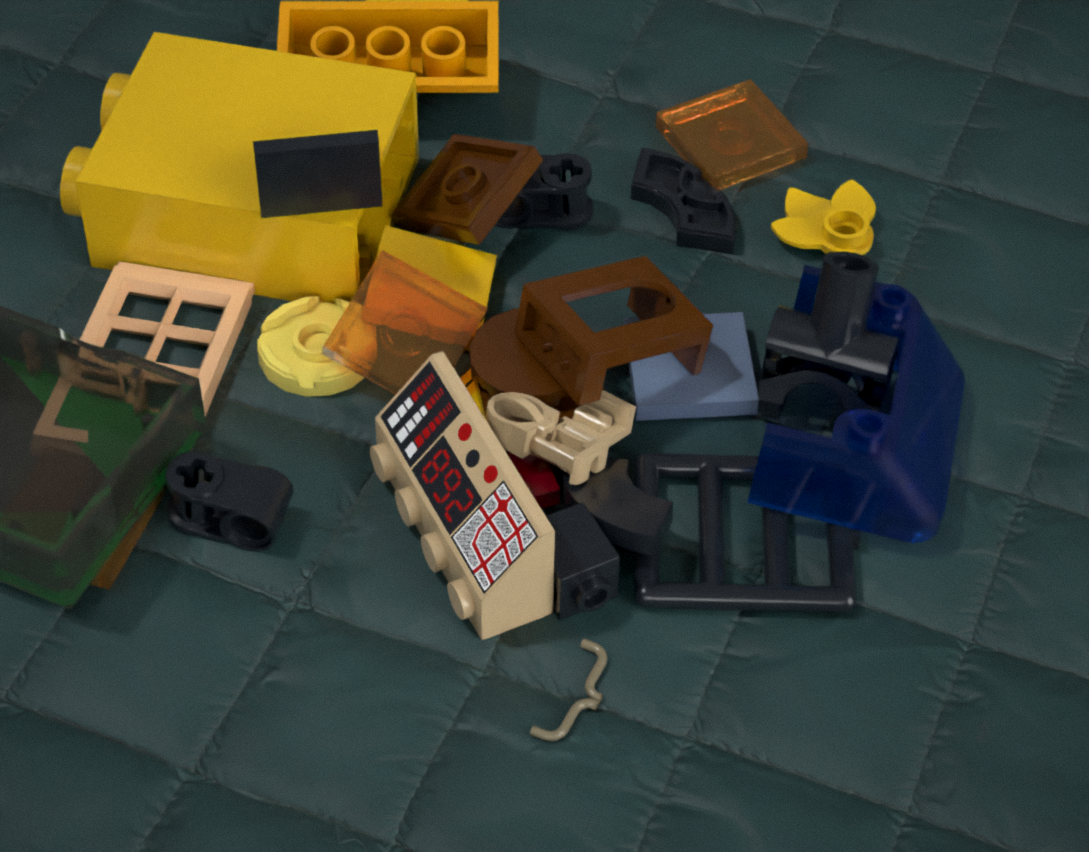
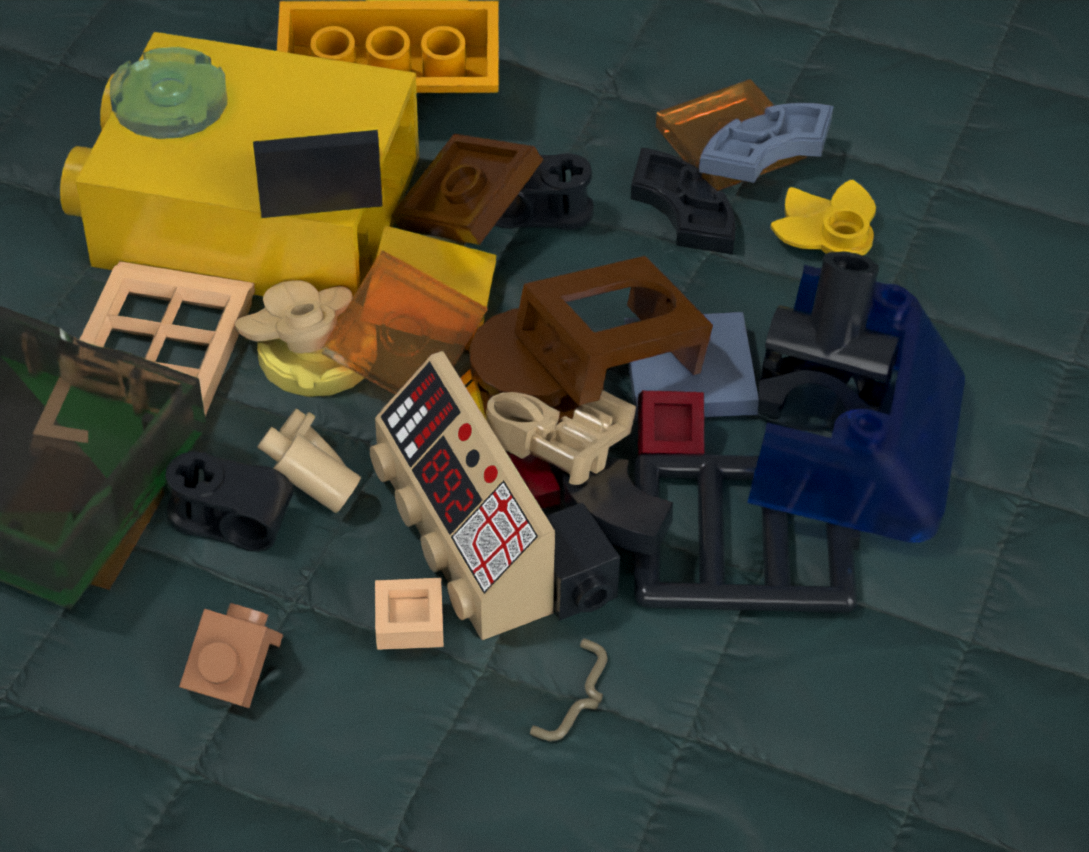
none -> clear light blue tile [110,47,227,139]
none -> nougat bracket [179,603,283,708]
none -> tan plate [235,281,354,353]
none -> tan plant [257,408,361,513]
none -> light nougat plate [375,578,444,650]
none -> dark red plate [638,390,704,456]
none -> sand blue tile [699,103,833,183]

